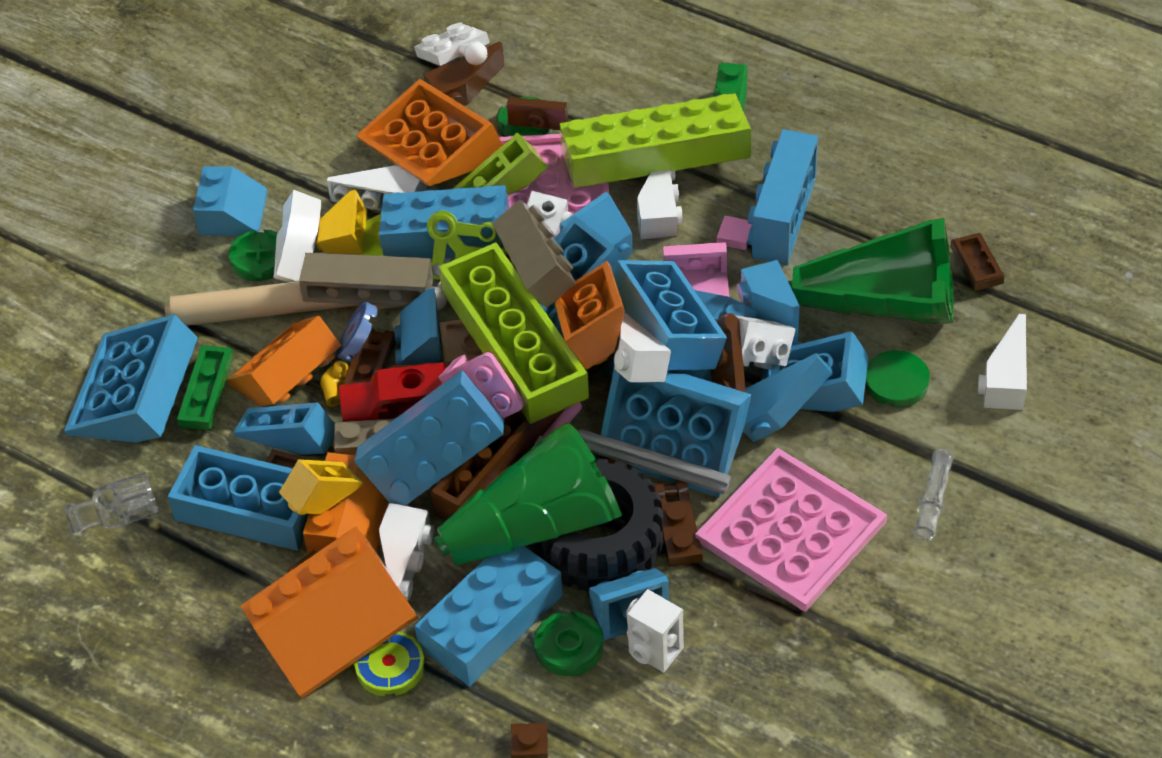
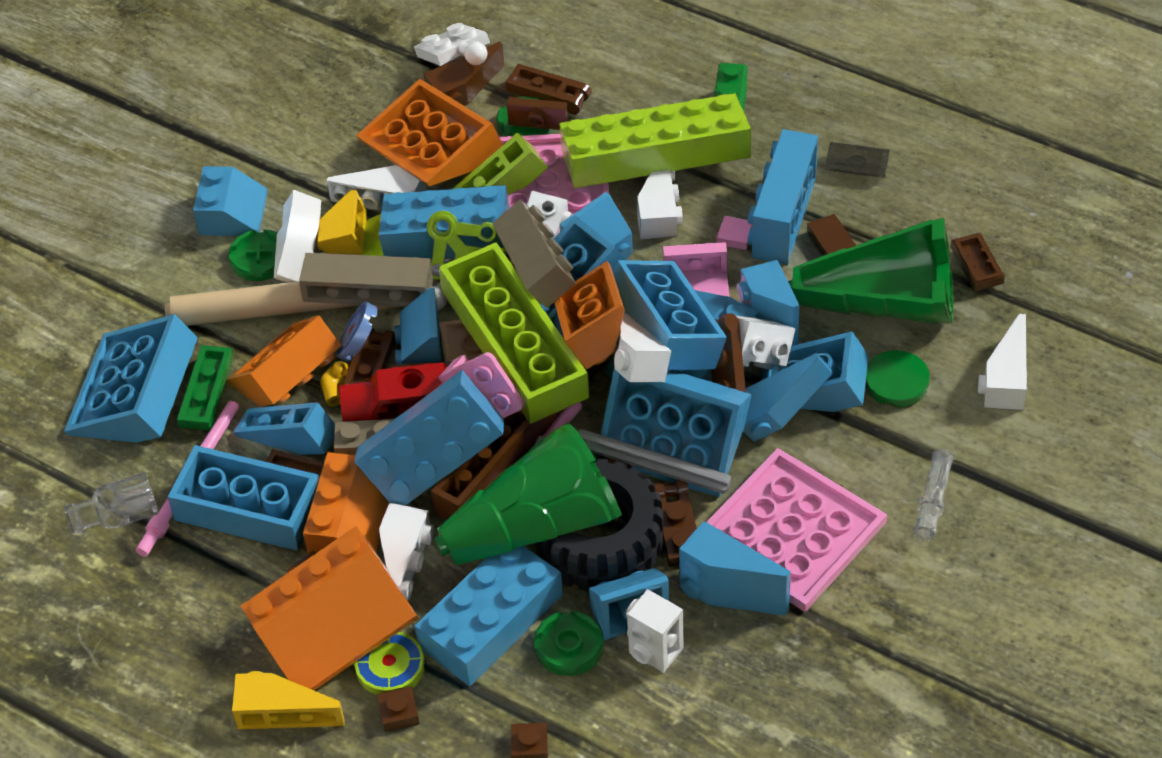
yellow slope [279,459,363,515] -> none
none -> bright pink bar [136,401,239,557]
none -> yellow slope [232,671,345,729]
none -> reddish brown plate [377,687,420,731]
none -> reddish brown plate [505,64,592,115]
none -> dark azure slope [679,521,791,615]
none -> reddish brown tile [807,214,856,256]
none -> clear smoke plate [825,142,890,178]

